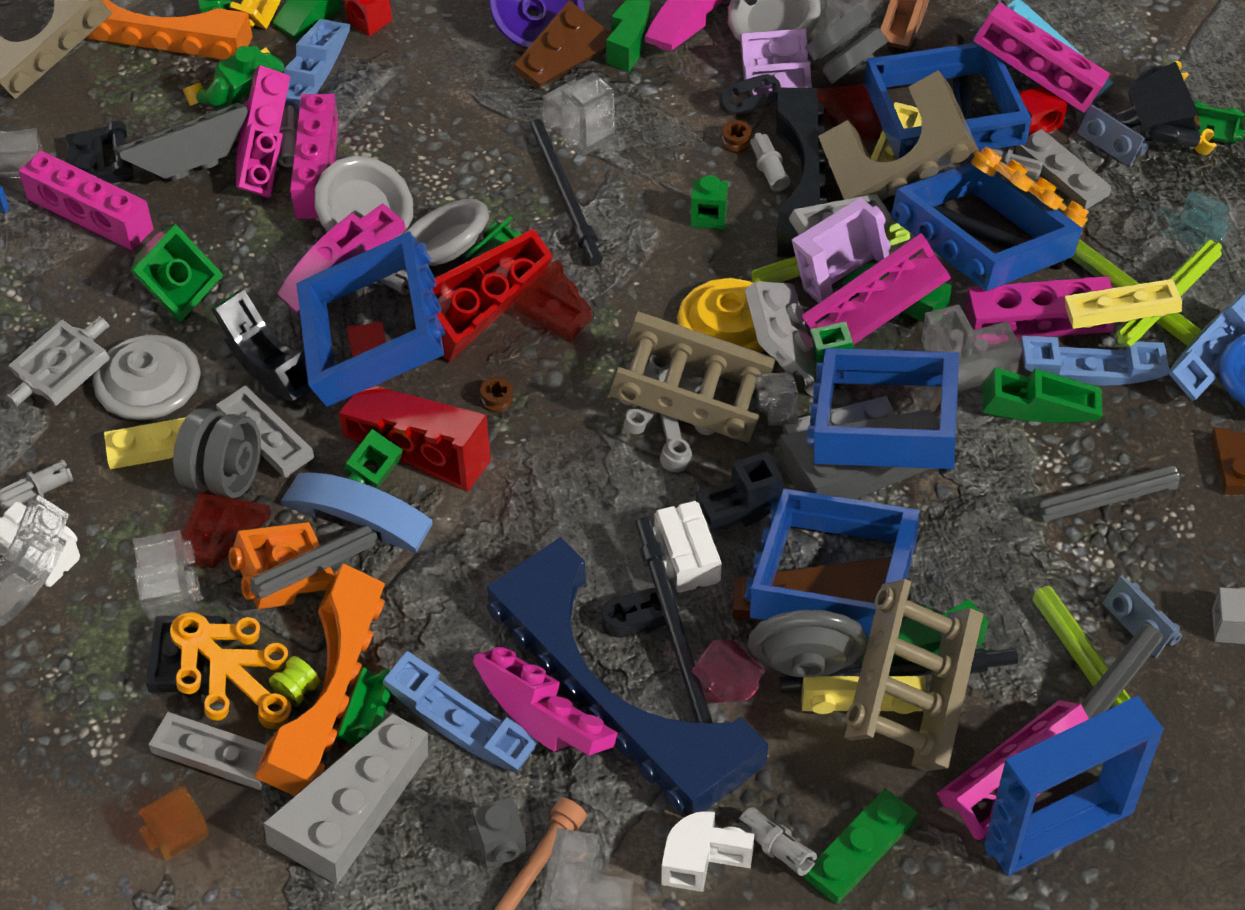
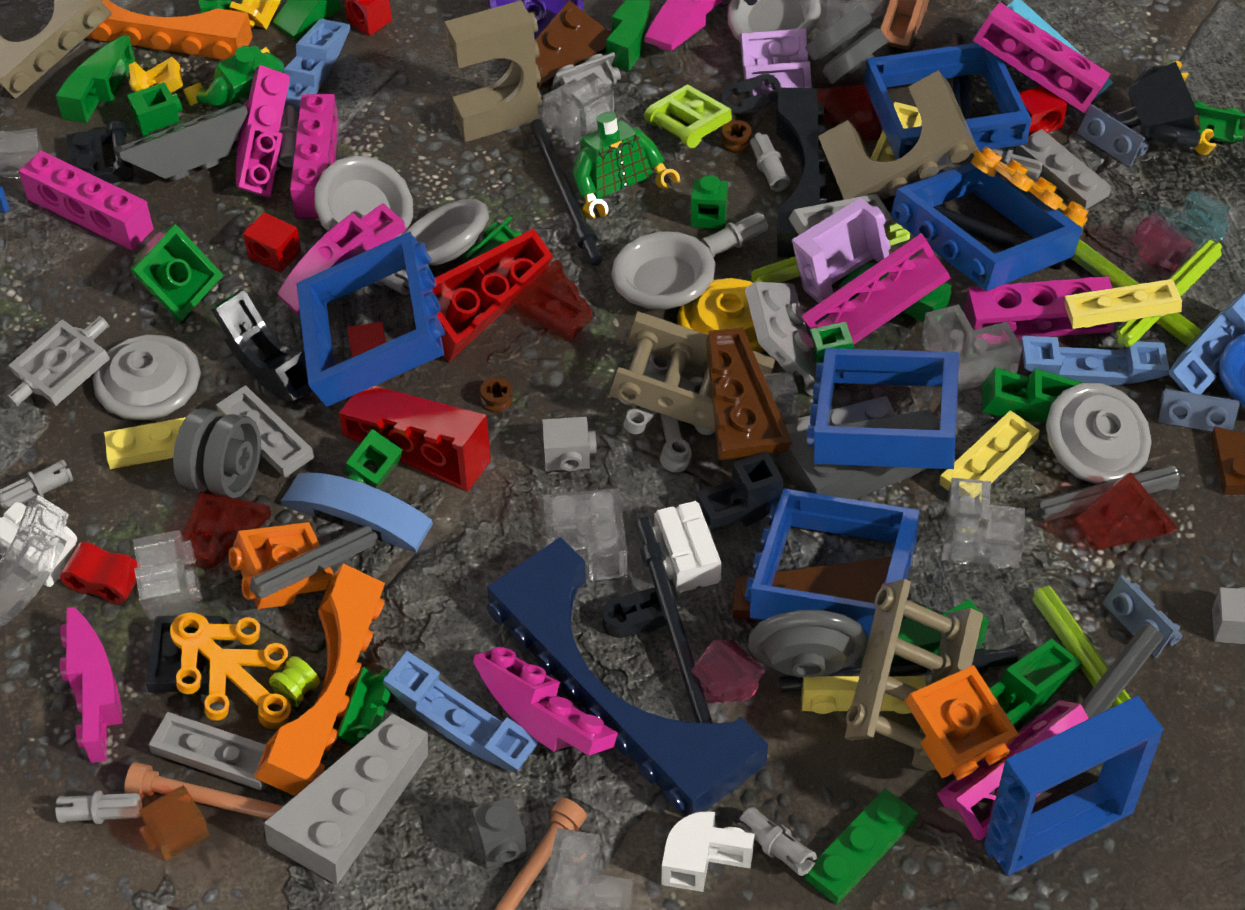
none -> light grey axle [55,791,142,824]
none -> green slope [56,35,135,124]
none -> red axle [59,542,143,605]
none -> dark pink slope [60,607,123,763]
none -> nougat piece [124,762,283,819]
none -> green brick [127,82,183,137]
none -> yellow bracket [129,57,183,94]
none -> red brick [243,212,301,273]
none -> dark tan arch [444,0,542,142]
none -> light grey brick [542,417,597,471]
none -> clear brick [543,488,628,581]
none -> light grey hinge [551,52,621,102]
none -> green torso [572,112,680,220]
none -> light grey piece [611,231,716,309]
none -> lime plate [644,84,732,148]
none -> light grey axle [701,213,768,258]
none -> reddish brown wing [706,327,792,460]
none -> orange plate [904,665,1019,780]
none -> light yellow plate [939,411,1040,505]
none -> clear brick [941,478,1025,568]
none -> green slope [989,638,1083,730]
none -> light grey piece [1046,383,1152,485]
none -> clear red wing [1071,472,1178,551]
none -> clear pink brick [1131,213,1196,271]
none -> sand blue hinge [1158,388,1240,431]

